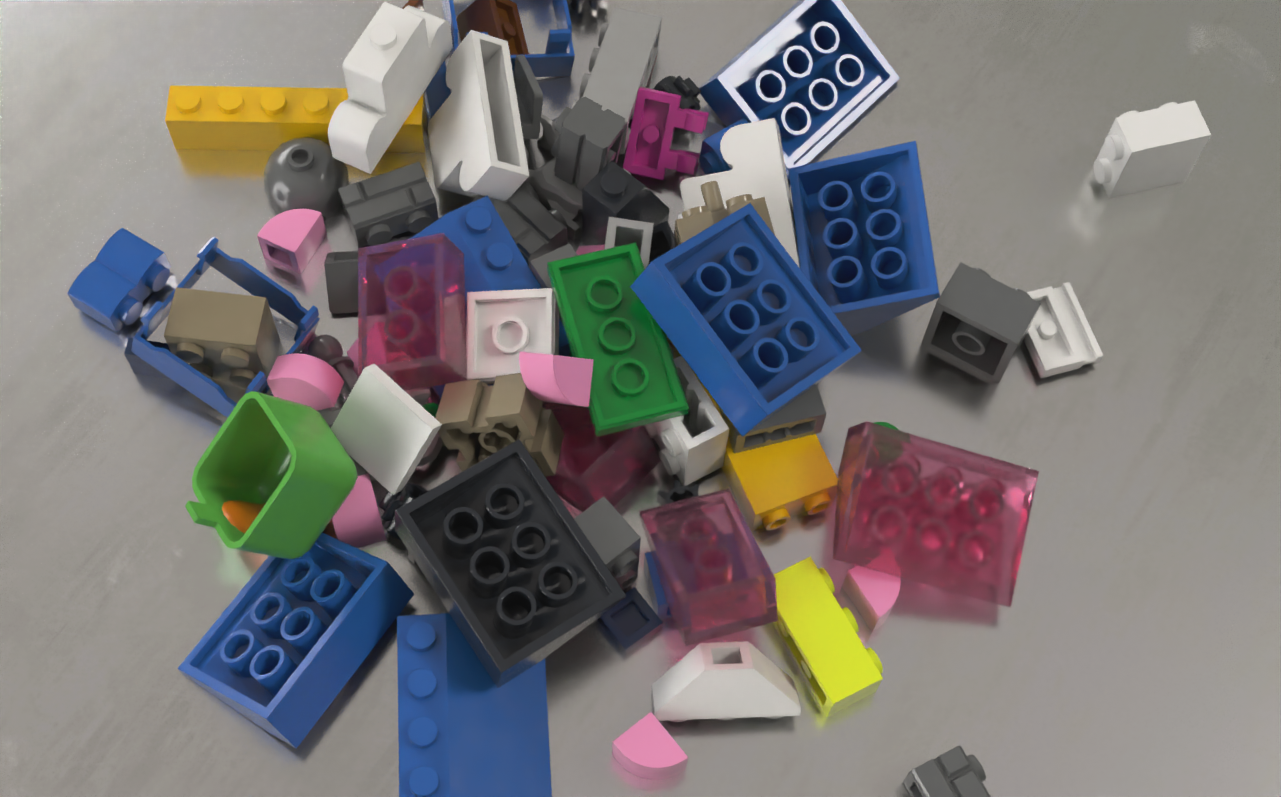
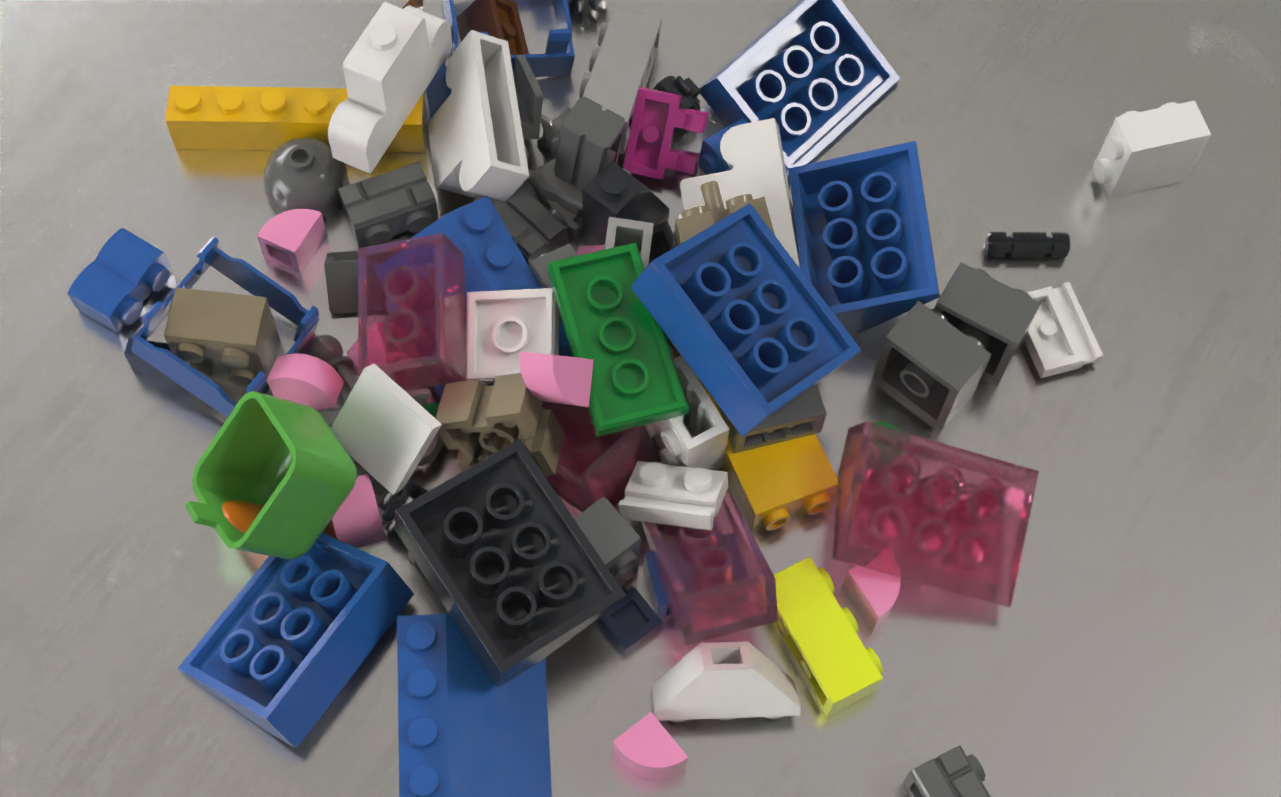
none -> white plate [619,461,728,530]
none -> dark grey brick [873,301,992,430]
none -> black axle [985,232,1071,258]

